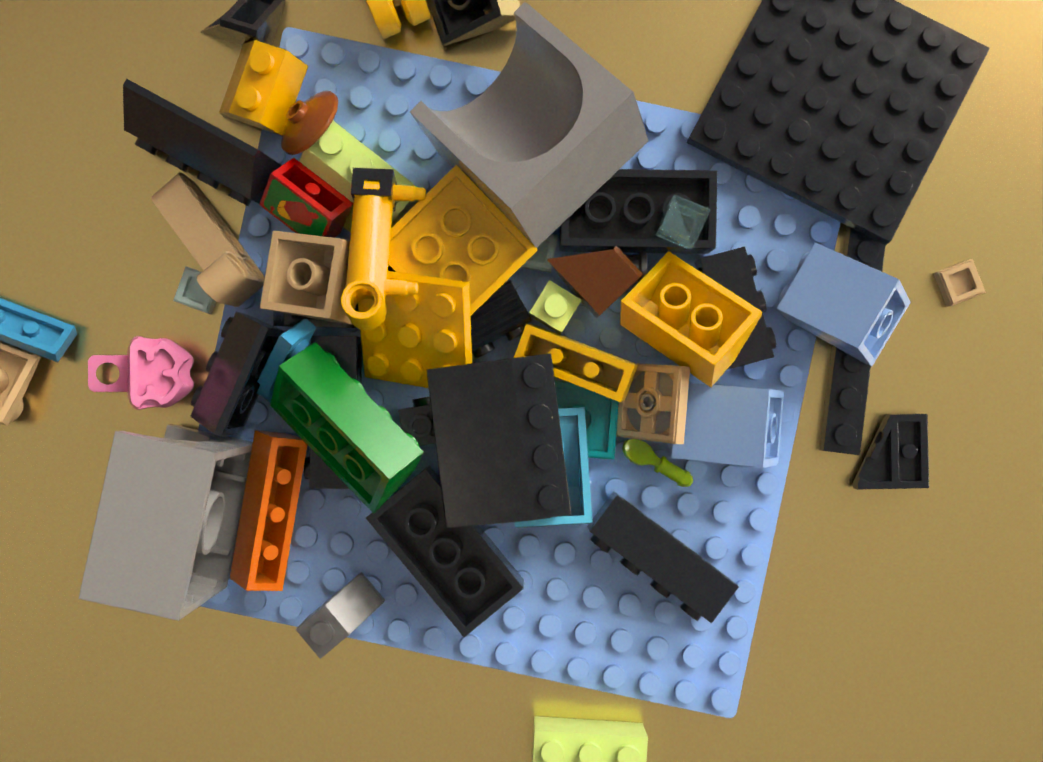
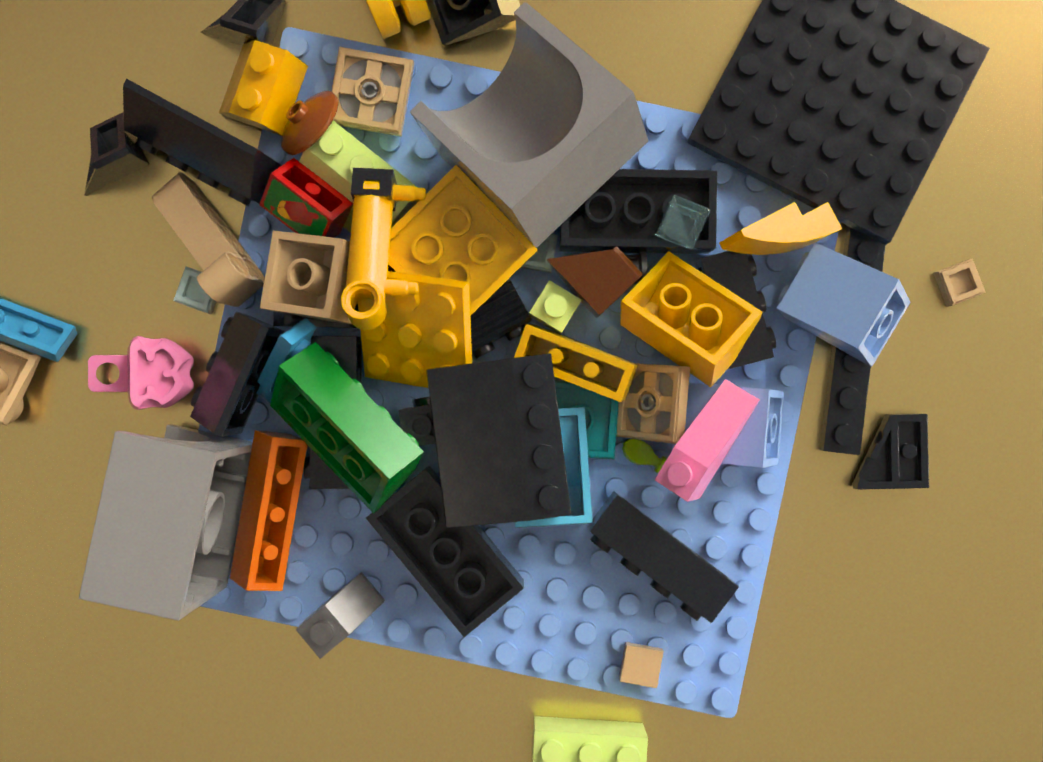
none -> black slope [84,112,149,196]
none -> tan piece [331,47,415,137]
none -> tan tile [619,642,664,688]
none -> bright pink slope [655,379,760,502]
none -> yellow slope [719,202,842,255]

